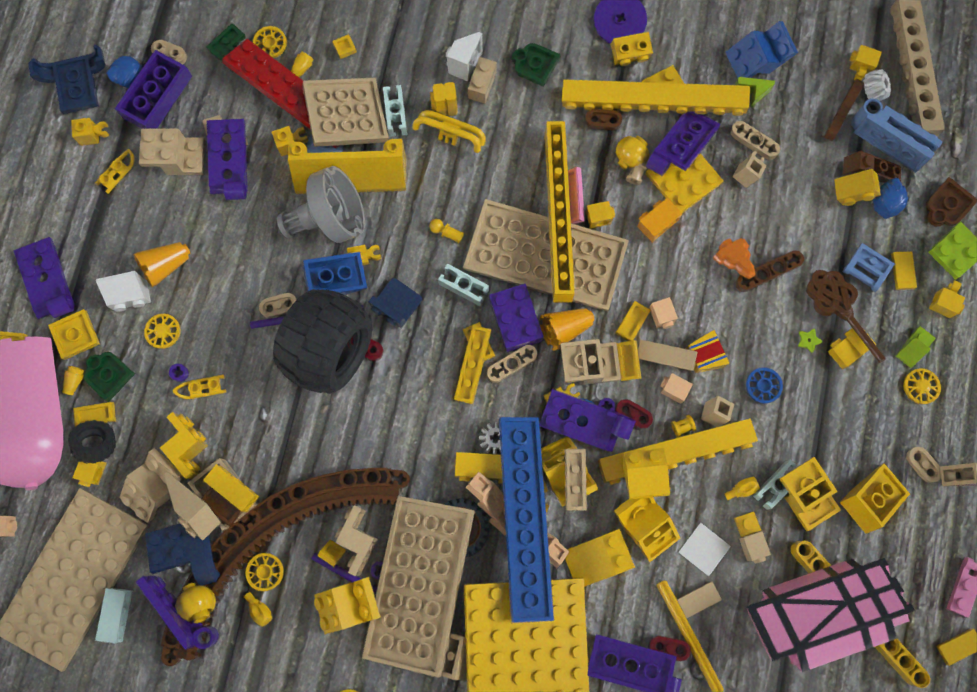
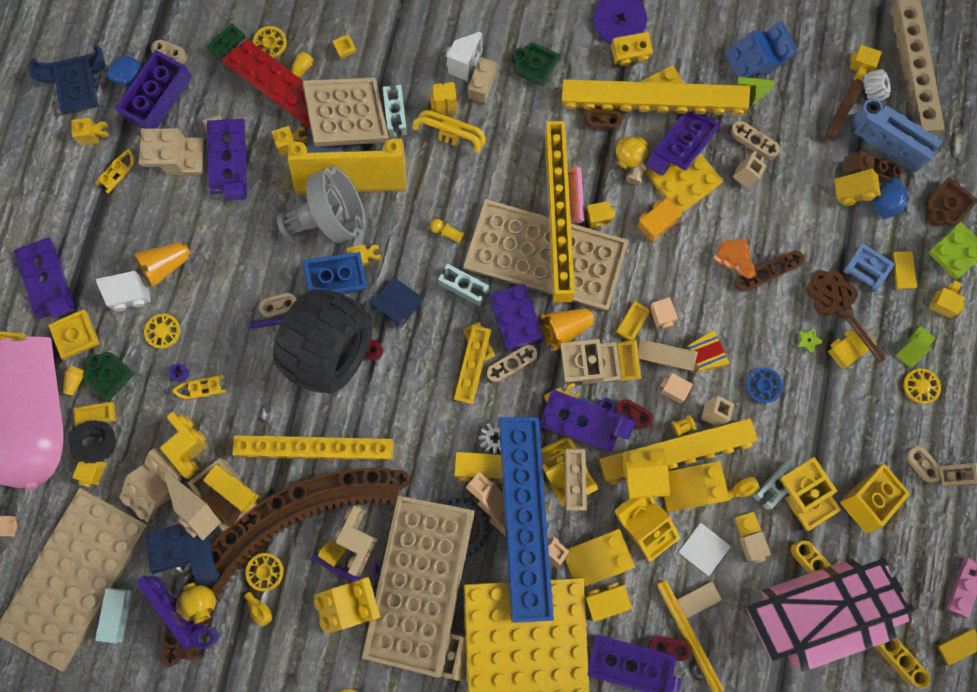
none -> yellow brick [233,435,394,461]
none -> yellow brick [585,582,632,622]
none -> yellow slope [663,461,730,512]

